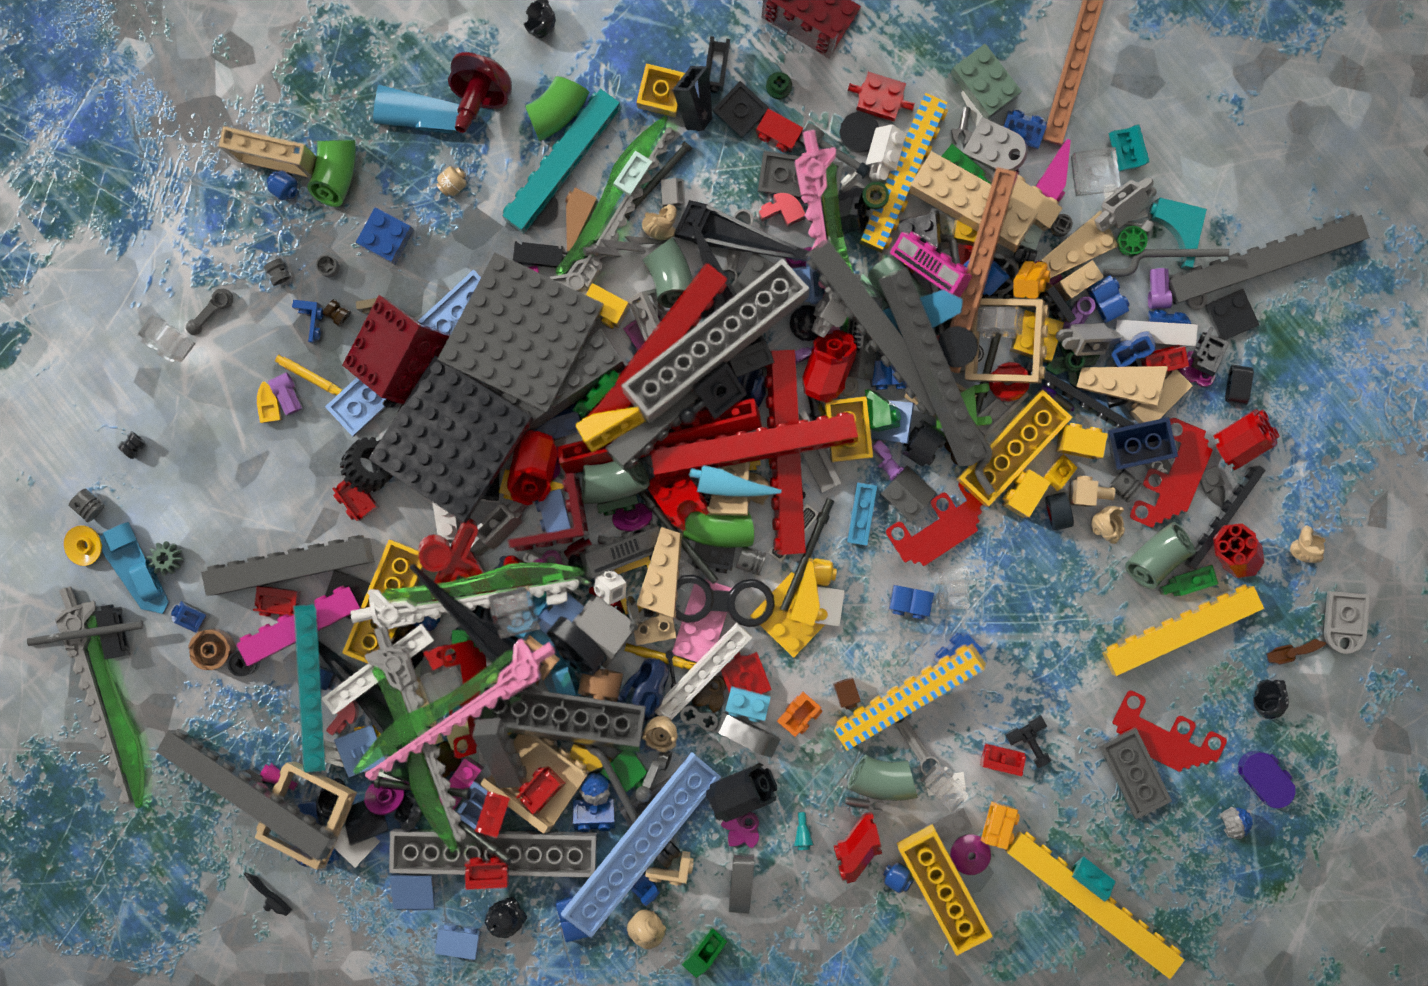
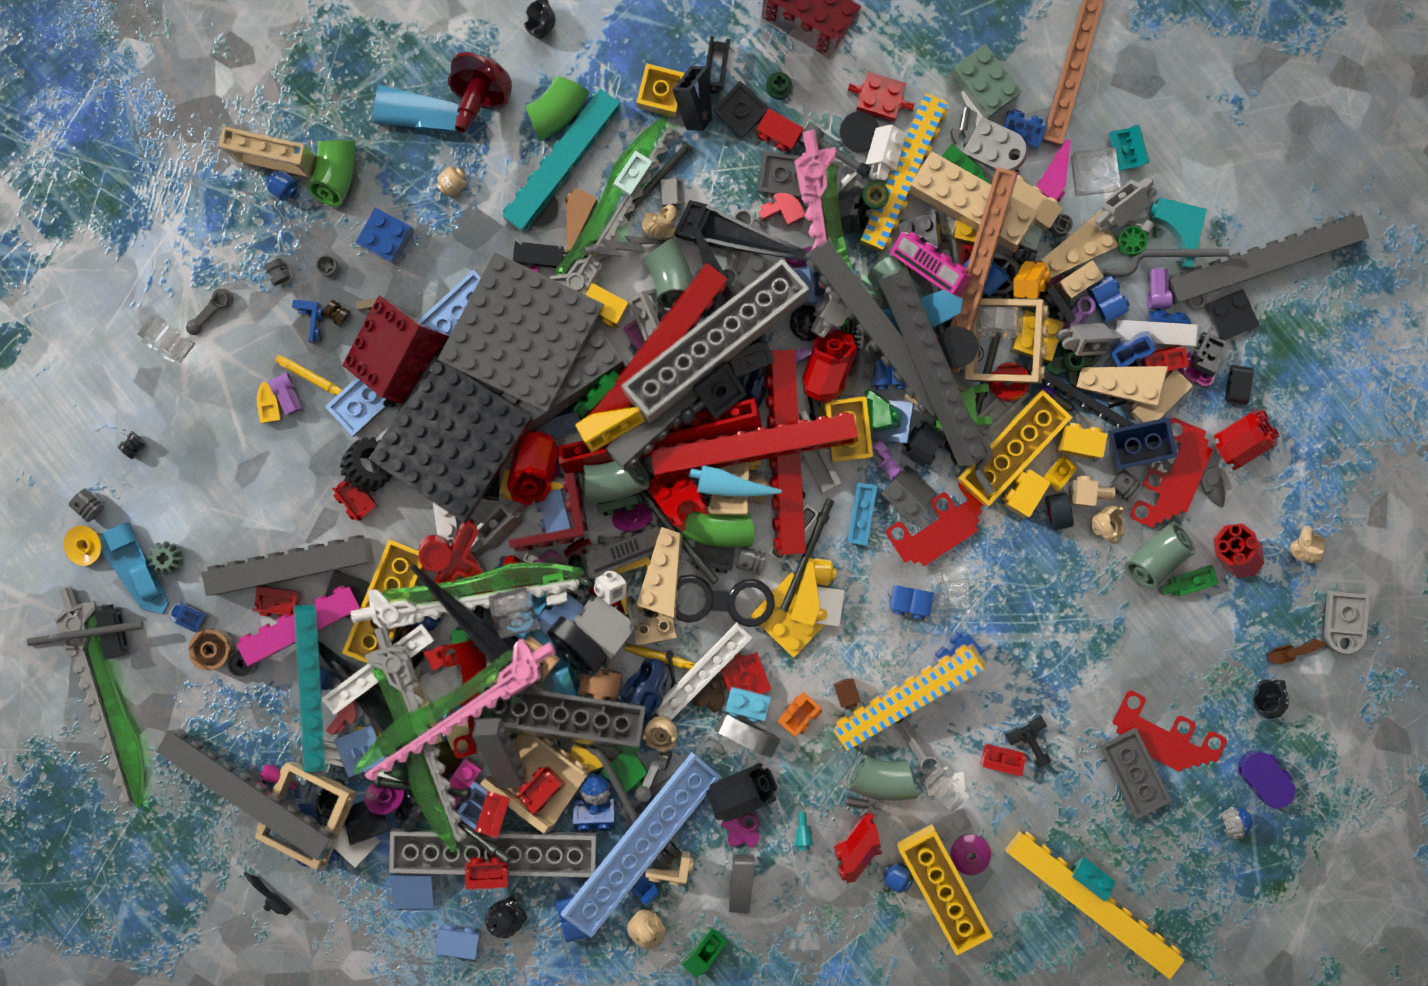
bright pink plate [672,579,732,662] -> none
dark grey axle [680,704,718,731] -> none
light orange brick [981,801,1020,849] -> none
yellow brick [1102,584,1264,676] -> none
black plate [1184,465,1266,569] -> none

